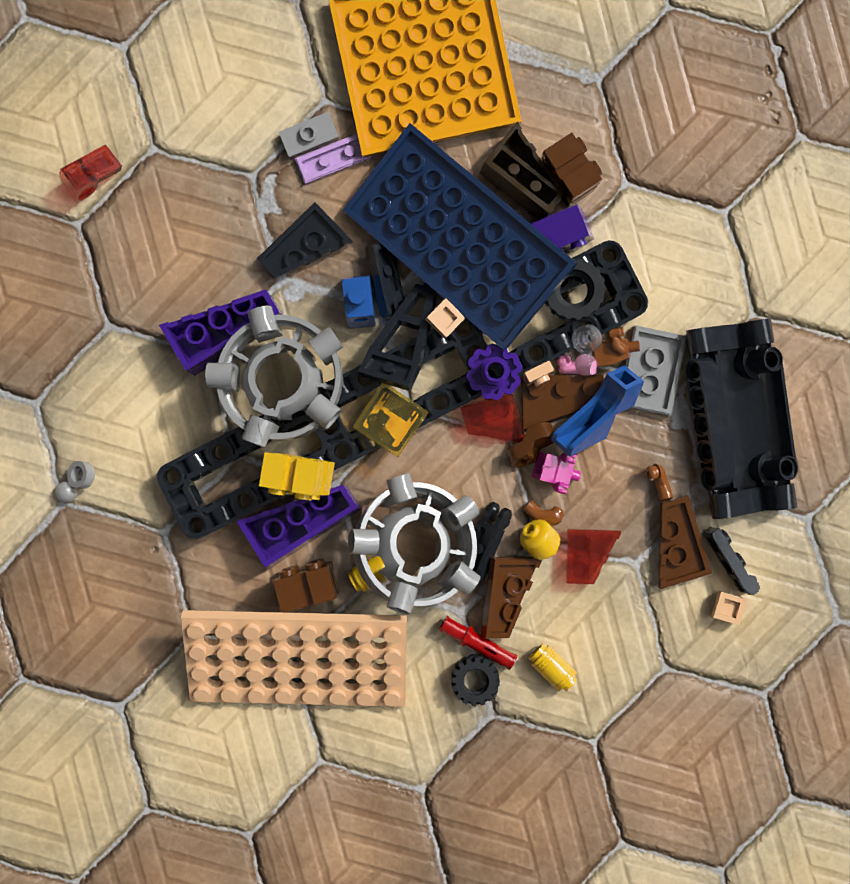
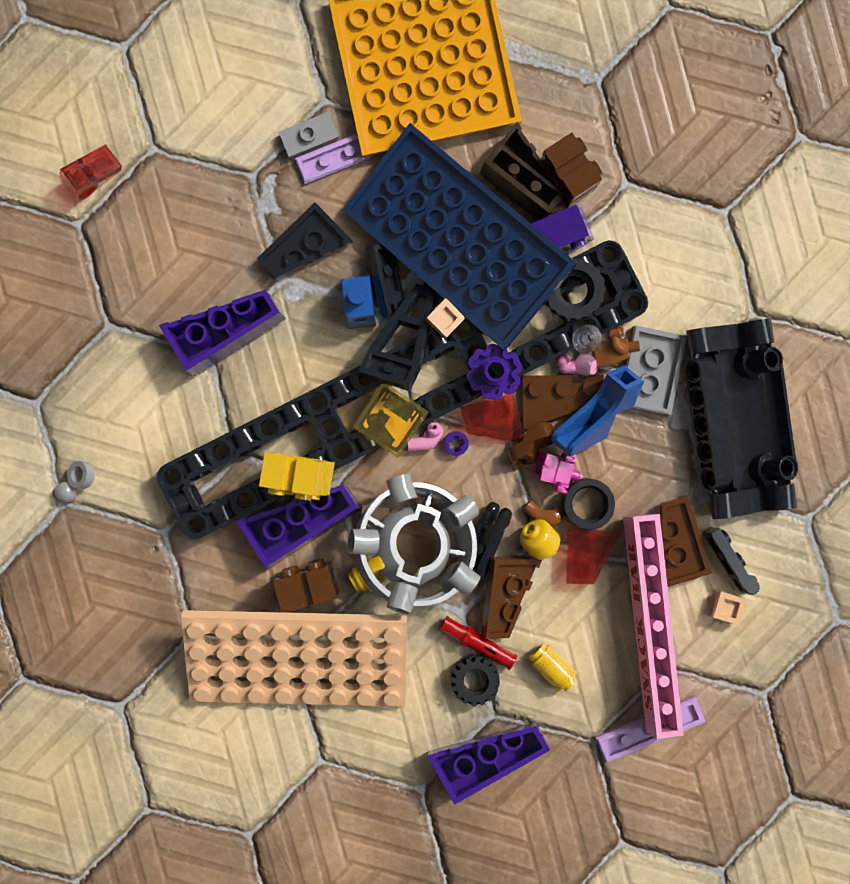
light grey piece [205,306,343,447] -> none
light nougat plate [522,361,554,387] -> none
dark orange arm [645,464,674,502] -> none
none -> bright pink arm [408,422,443,452]
none -> dark purple wedge [427,722,550,805]
none -> dark purple bush [444,431,469,456]
none -> black tyre [562,478,615,530]
none -> lavender tile [595,695,706,763]
none -> bright pink brick [623,514,684,739]

